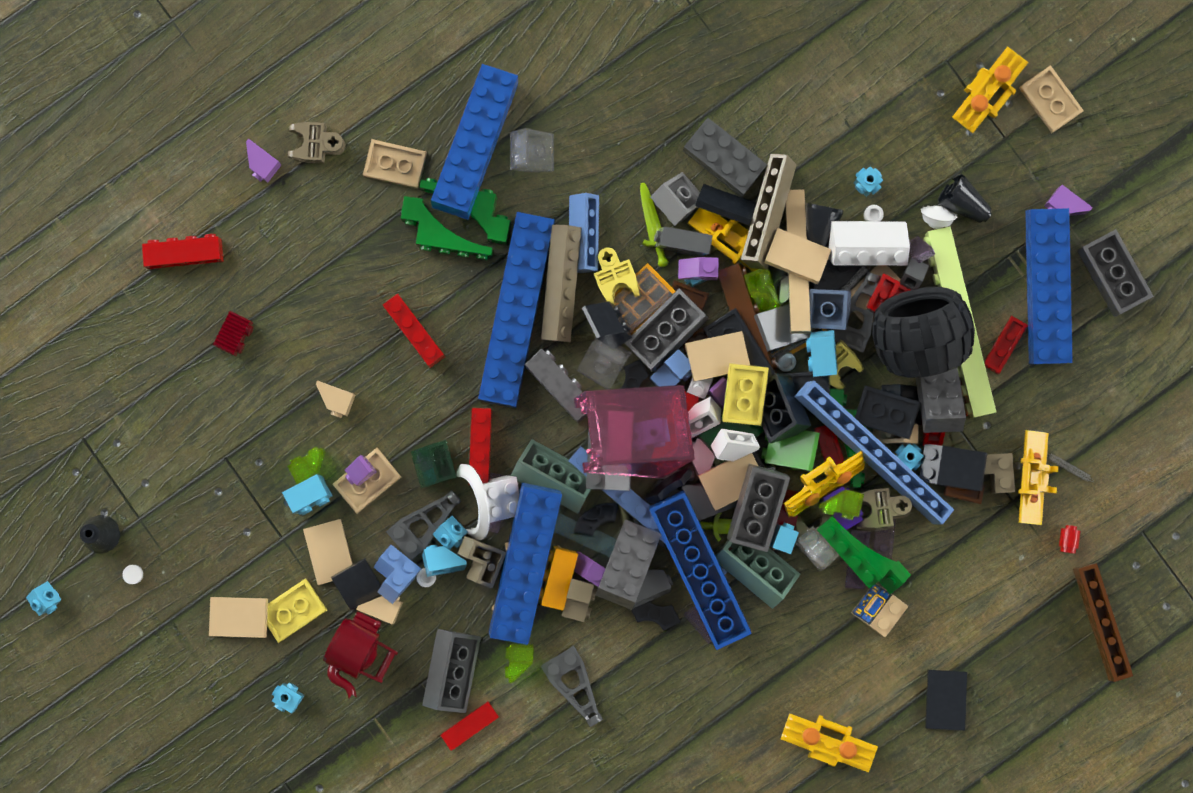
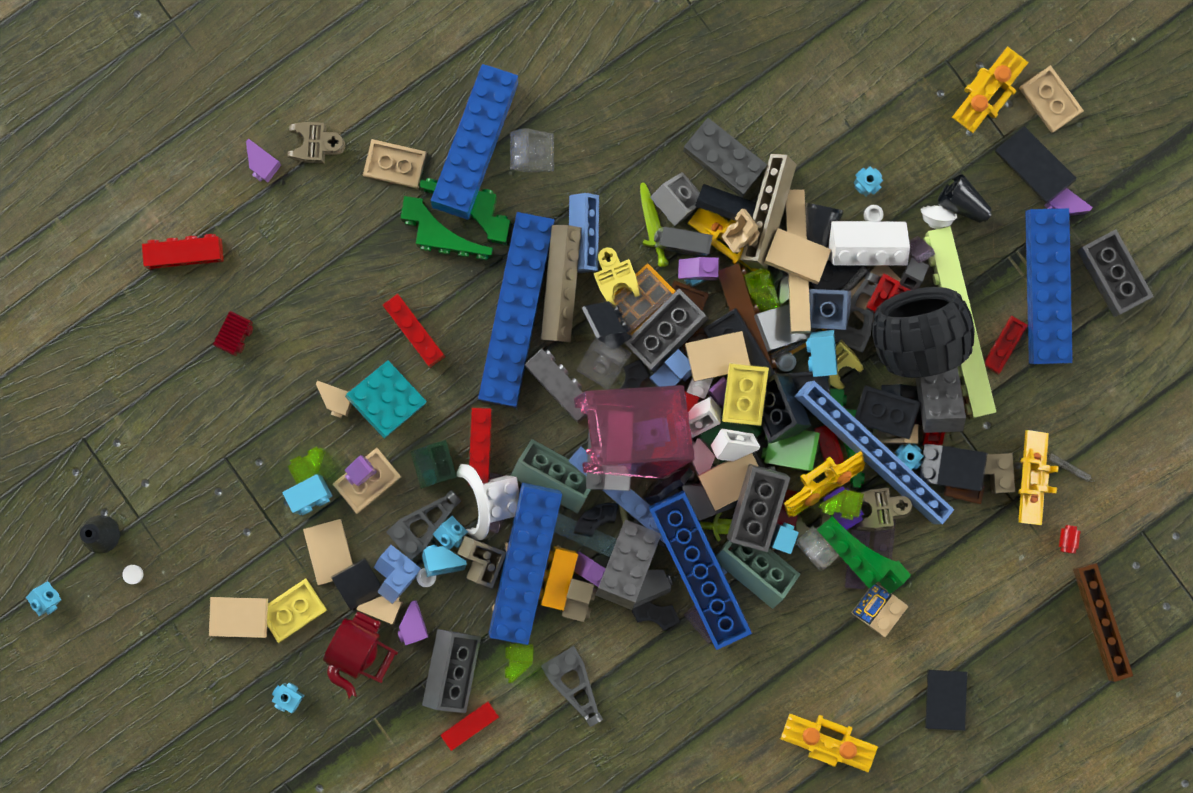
none -> teal plate [345,360,427,439]
none -> medium lavender slope [398,600,429,645]
none -> tan cylinder [722,209,760,253]
none -> black tile [995,126,1077,204]

